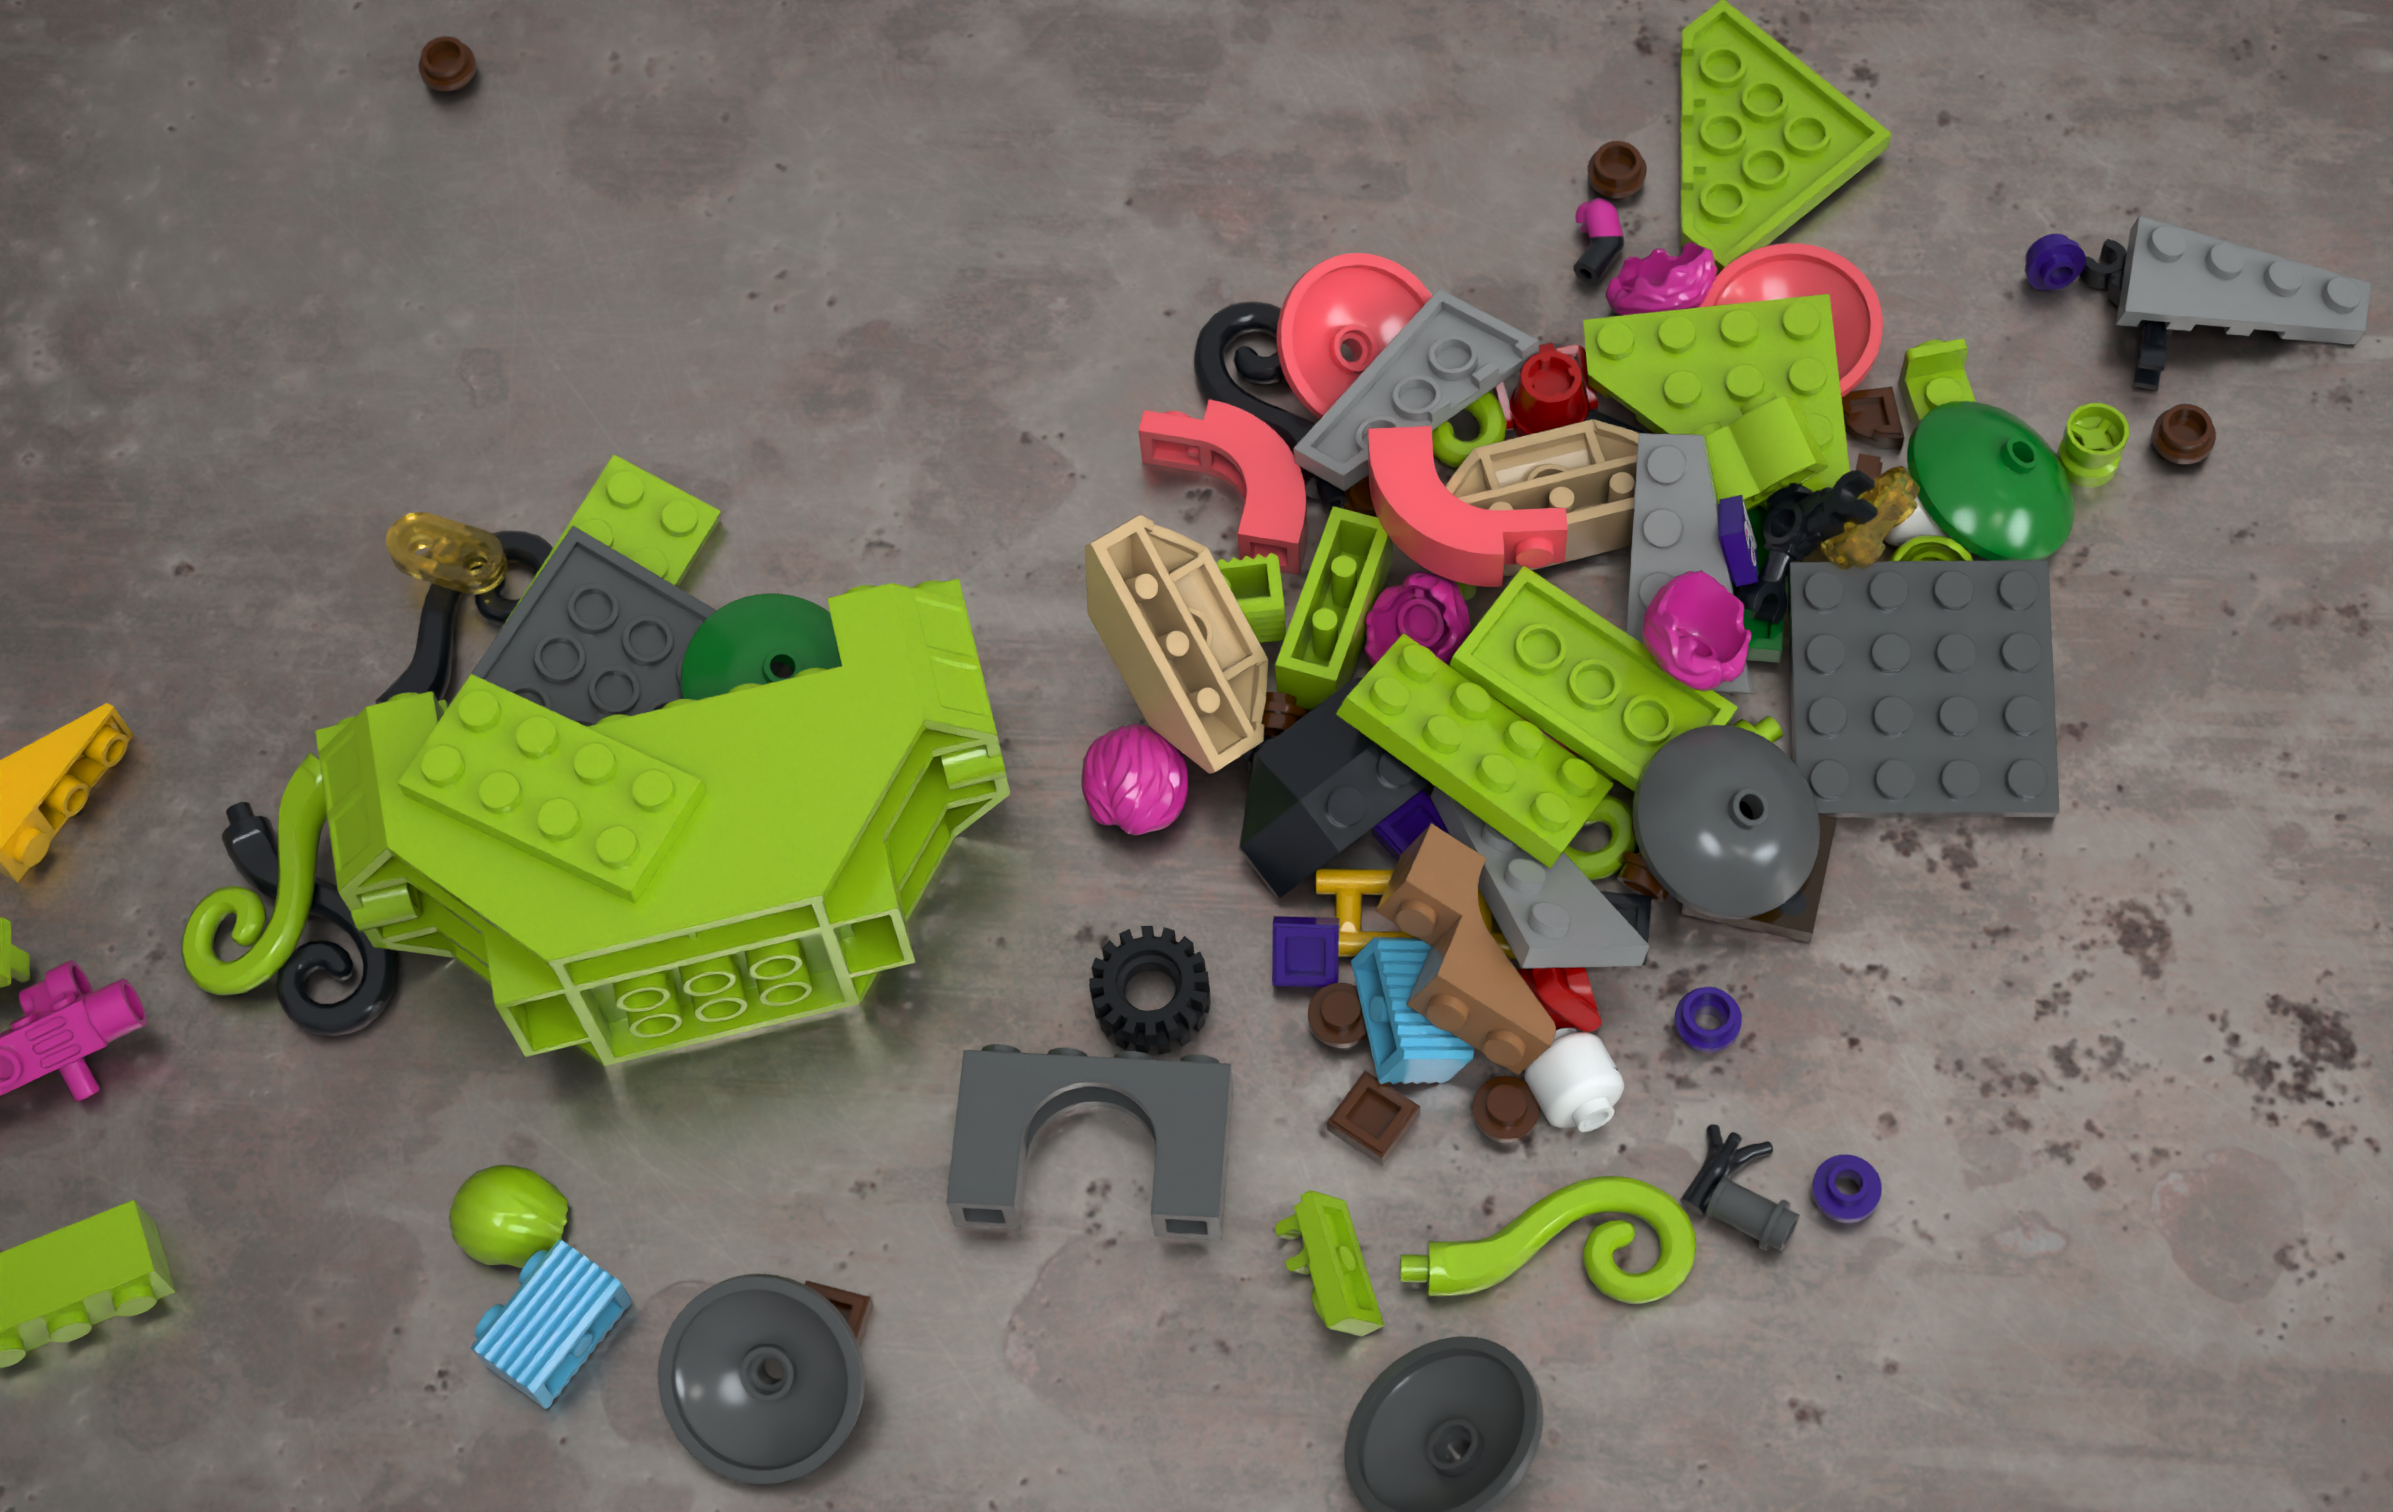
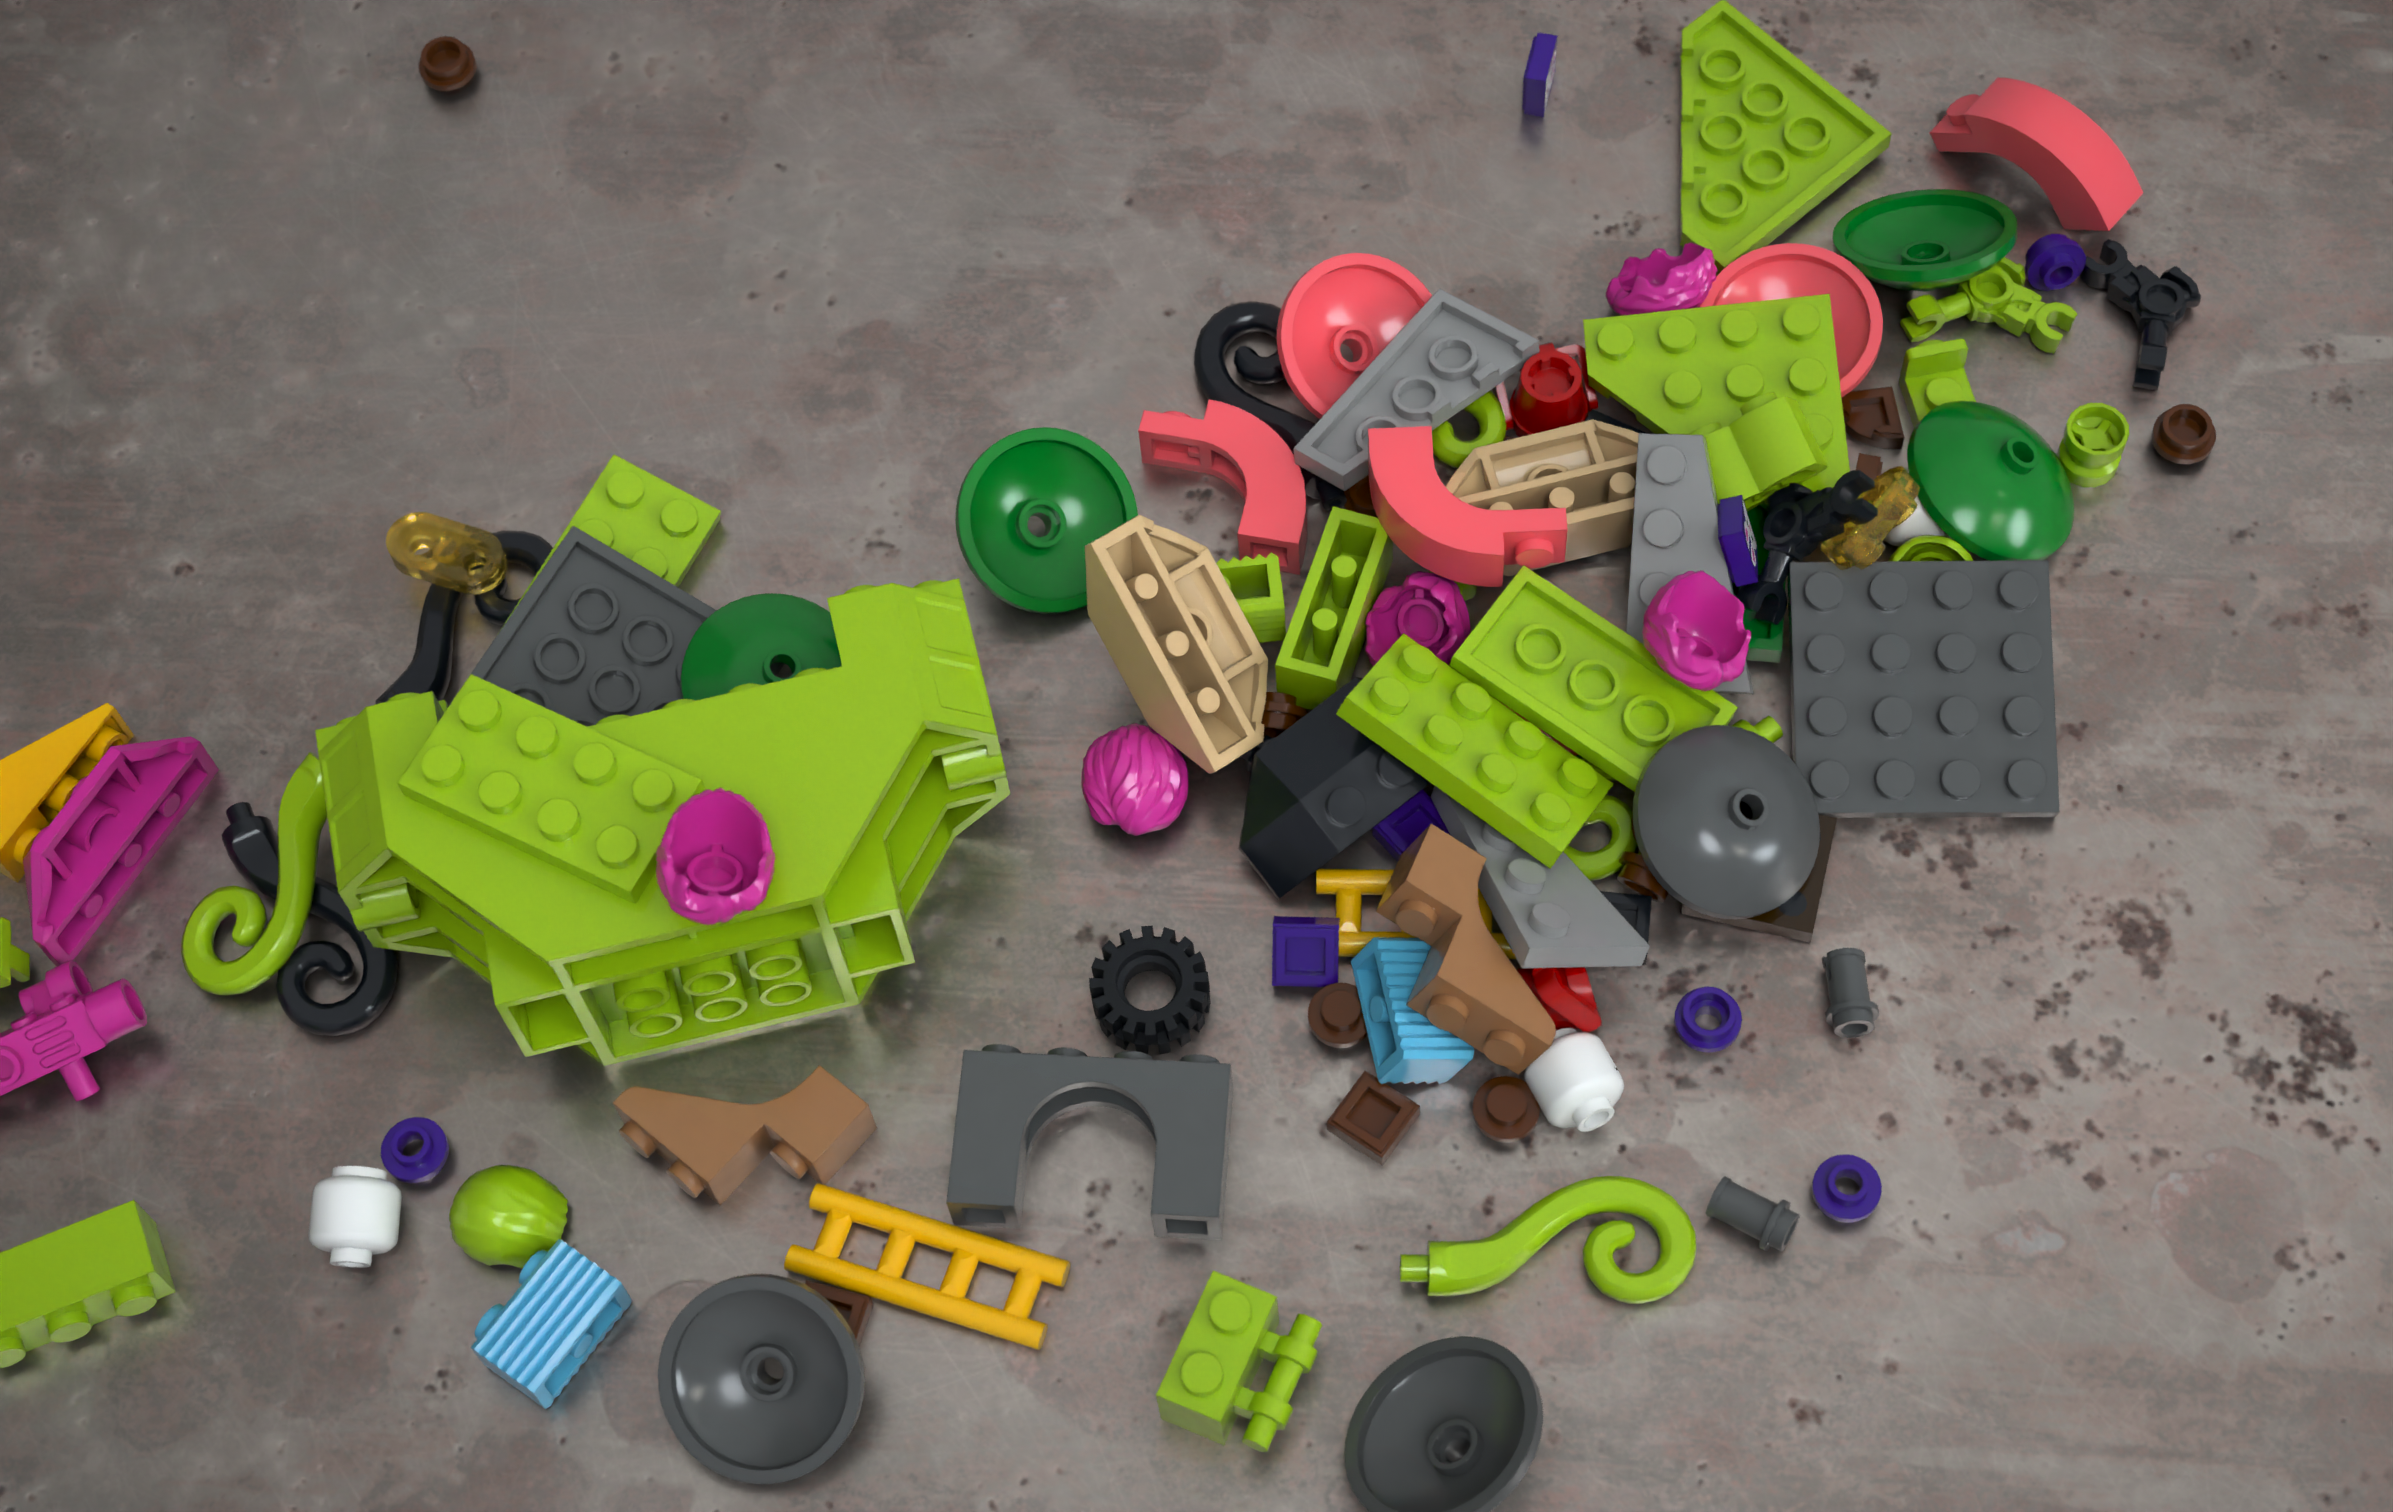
lime plate [1275,1190,1384,1336] -> none
arm [1573,198,1625,285] -> none
reddish brown plate [1587,141,1647,198] -> none
black bar [1680,1124,1773,1215] -> none
light grey wing [2116,215,2371,345] -> none
none -> dark pink wedge [23,736,219,966]
none -> white head [308,1166,402,1268]
none -> dark purple plate [381,1117,449,1183]
none -> medium nougat arch [613,1065,877,1206]
none -> dark pink hair [656,787,776,925]
none -> yellow bar [784,1183,1071,1350]
none -> green dish [955,427,1138,614]
none -> lime brick [1156,1270,1322,1452]
none -> dark purple tile [1522,32,1557,117]
none -> dark grey pin [1822,948,1879,1038]
none -> green dish [1833,189,2017,292]
none -> lime piece [1900,257,2077,354]
none -> coral arch [1929,77,2143,231]

